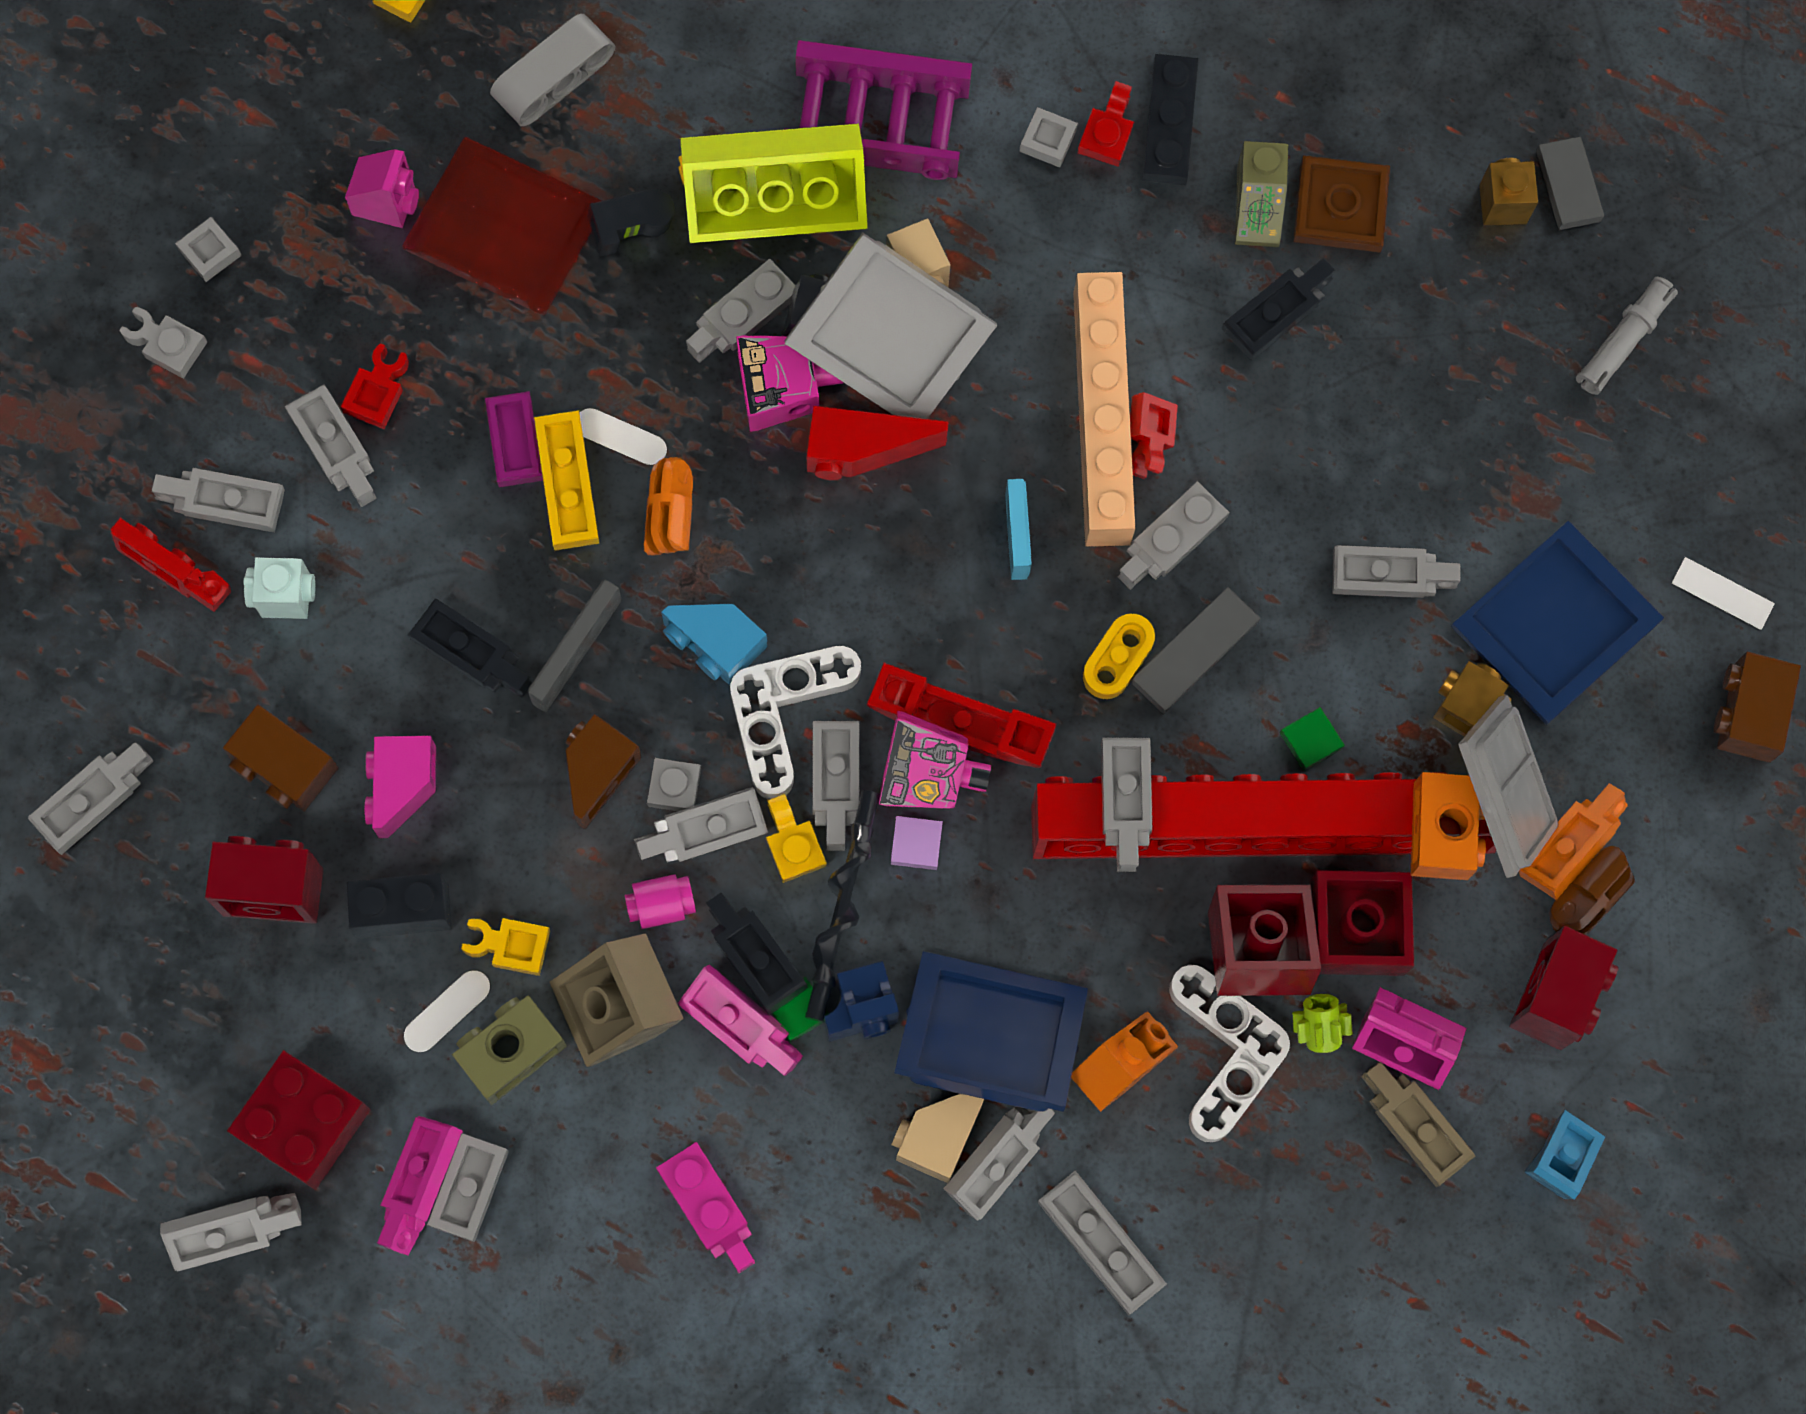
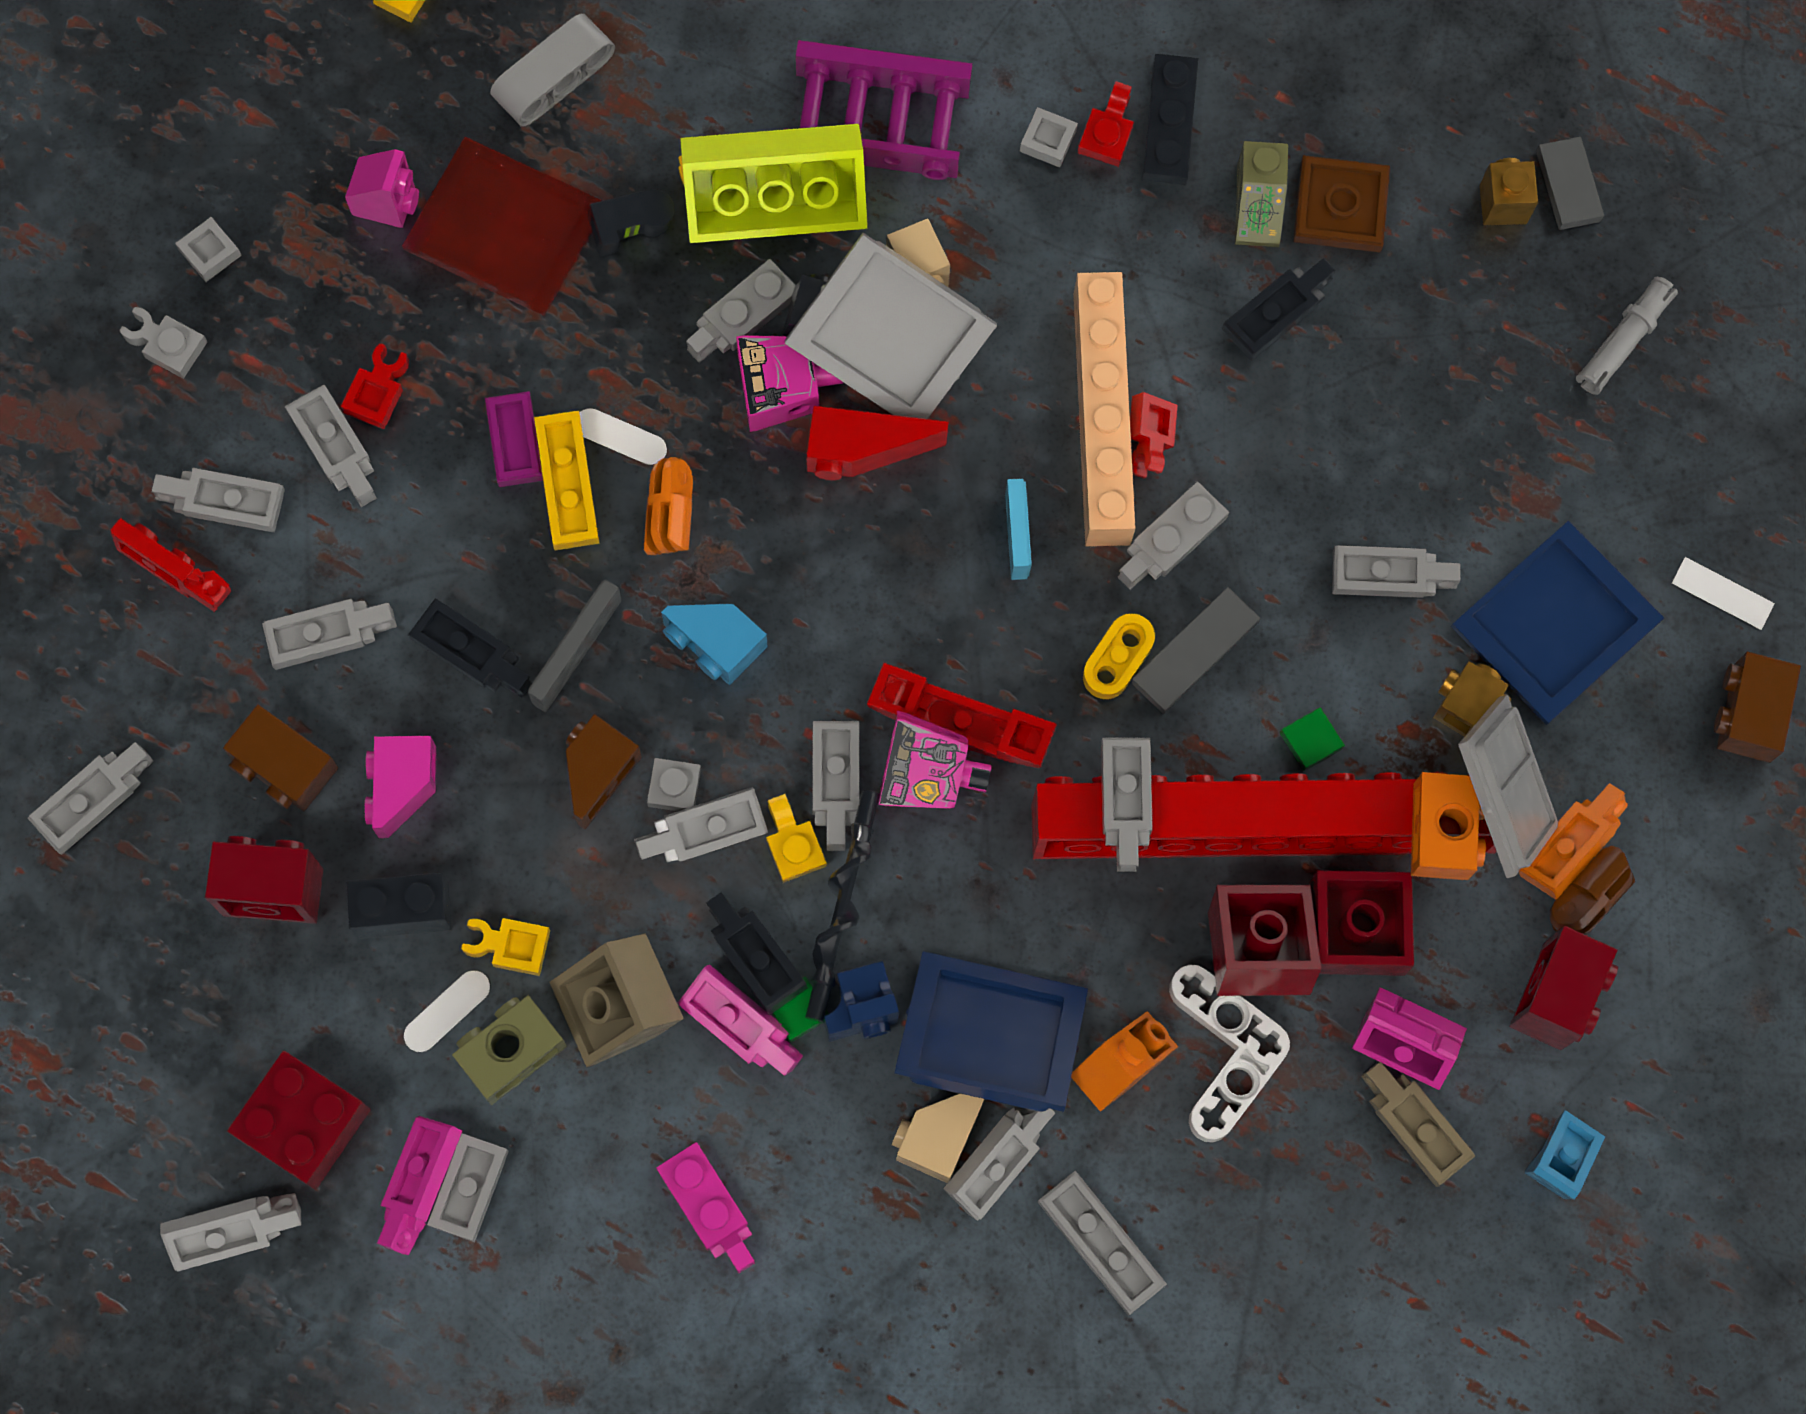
light aqua brick [244,557,316,619] -> none
dark pink brick [624,874,696,930] -> none
white beam [730,646,861,799] -> none
lavender tile [891,816,943,870] -> none
lime gear [1292,994,1353,1053] -> none
none -> light grey hinge [262,599,397,670]

